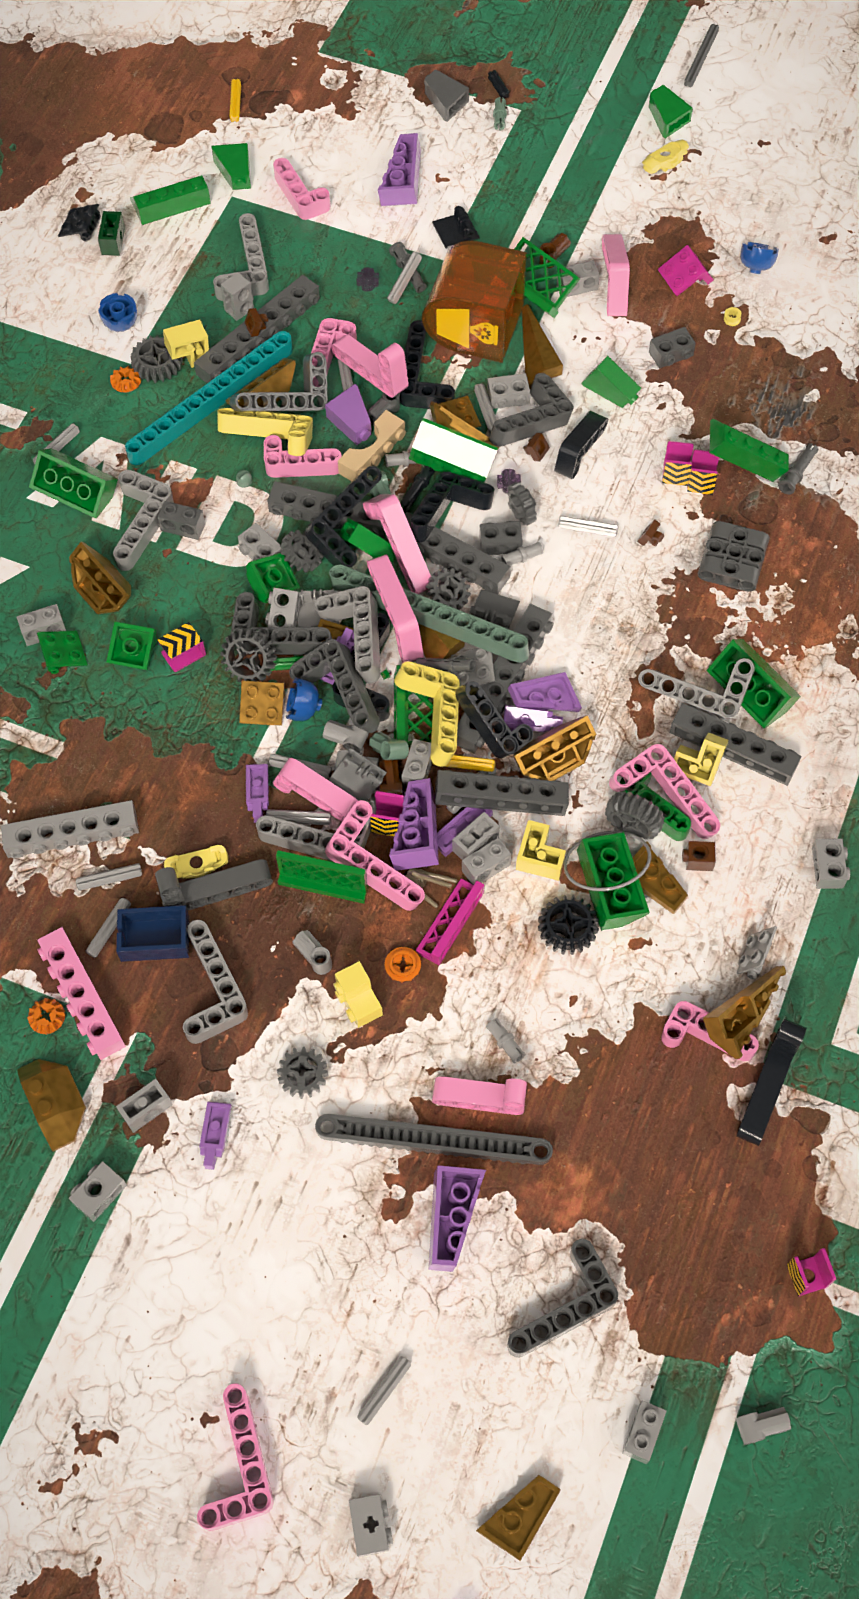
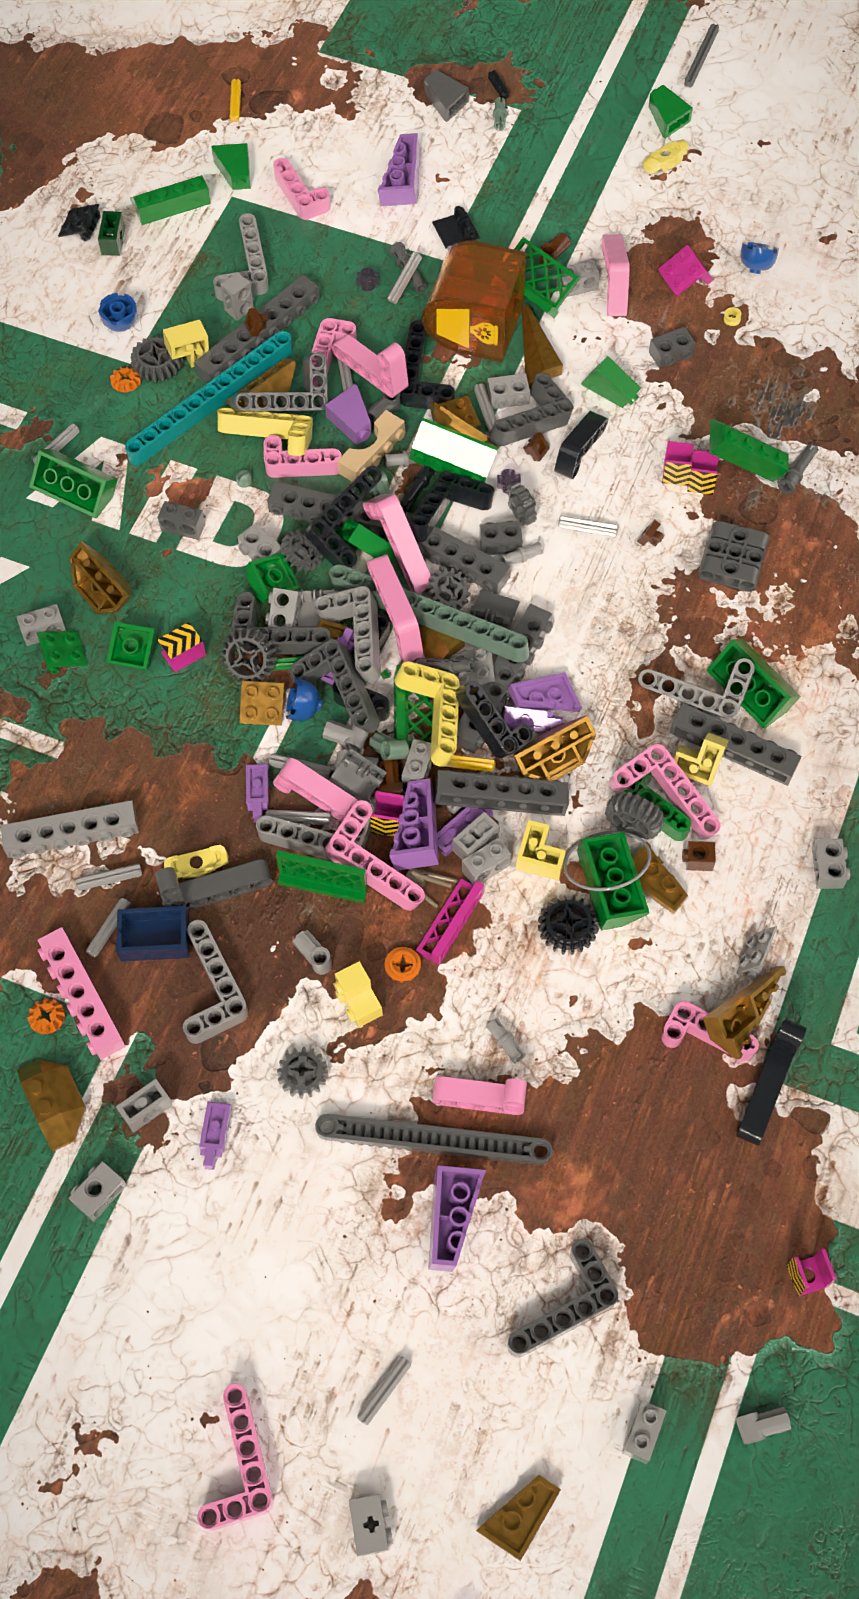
light grey beam [113,470,174,571] -> none

